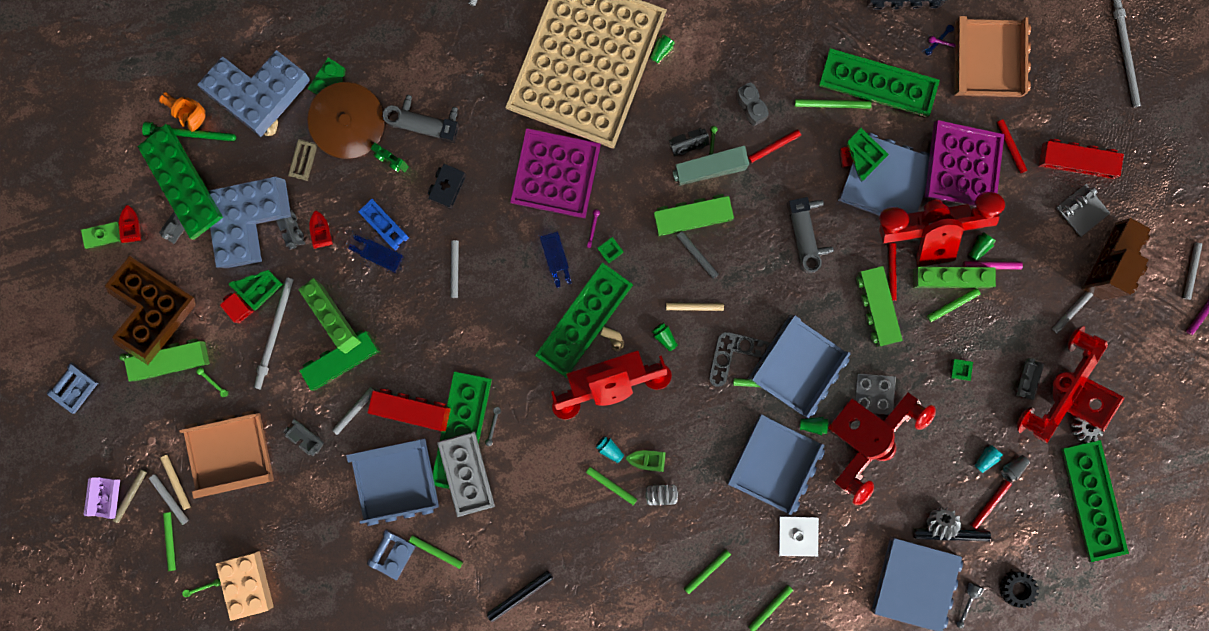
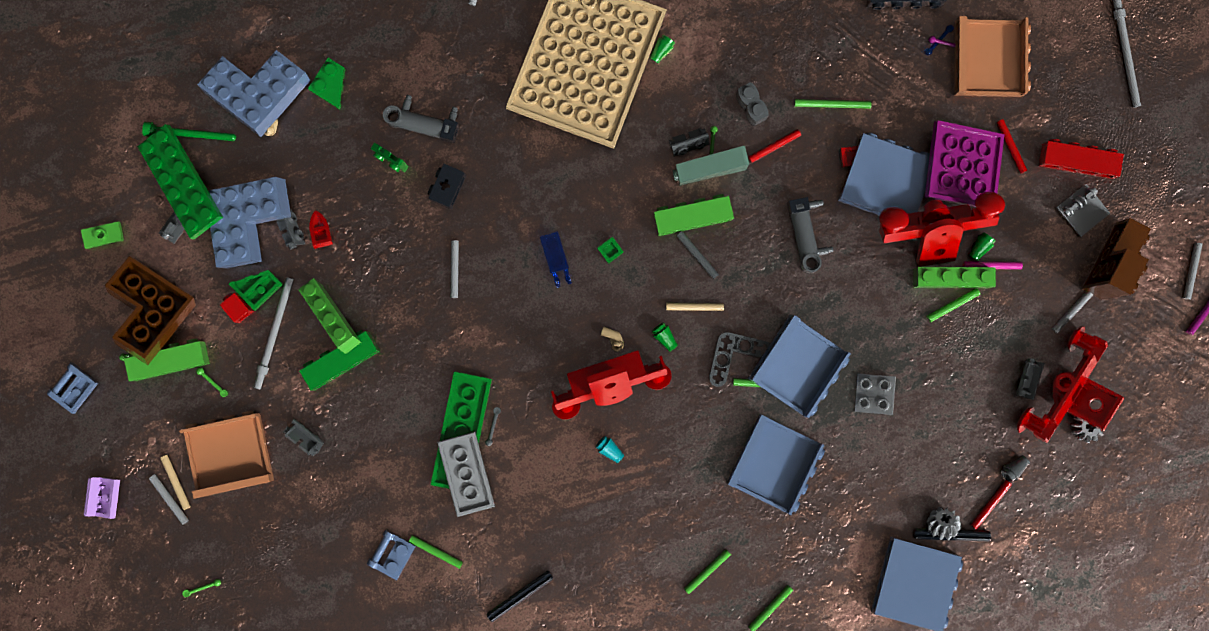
dark tan bar [112,469,147,523] -> none
red plate [119,205,141,243] -> none
orange piece [159,92,205,132] -> none
bright green bar [163,512,176,571] -> none
light nougat brick [216,551,274,621] -> none
dark tan tile [288,139,317,181] -> none
reddish brown dish [308,82,385,159] -> none
light grey bar [332,387,375,435] -> none
sand blue panel [346,439,439,526] -> none
clear blue hinge [348,234,404,273] -> none
blue plate [358,199,409,251] -> none
red brick [368,388,451,431] -> none
magenta plate [510,128,601,219] -> none
green plate [535,262,633,378] -> none
bright green bar [586,467,637,505] -> none
magenta hinge [587,209,600,248] -> none
bright green plate [626,450,666,472] -> none
light grey gear [645,485,678,505] -> none
white plate [779,516,819,556] -> none
green cone [800,417,828,436] -> none
green plate [819,48,940,117] -> none
red piece [828,392,936,505] -> none
green wing [846,128,889,182] -> none
bright green brick [856,266,903,347] -> none
red bar [888,243,897,301] -> none
green plate [950,359,973,381] -> none
dark grey hinge [957,582,984,629] -> none
teal cone [974,444,1003,473] -> none
black tyre [1000,572,1039,608] -> none
green plate [1061,440,1129,562] -> none

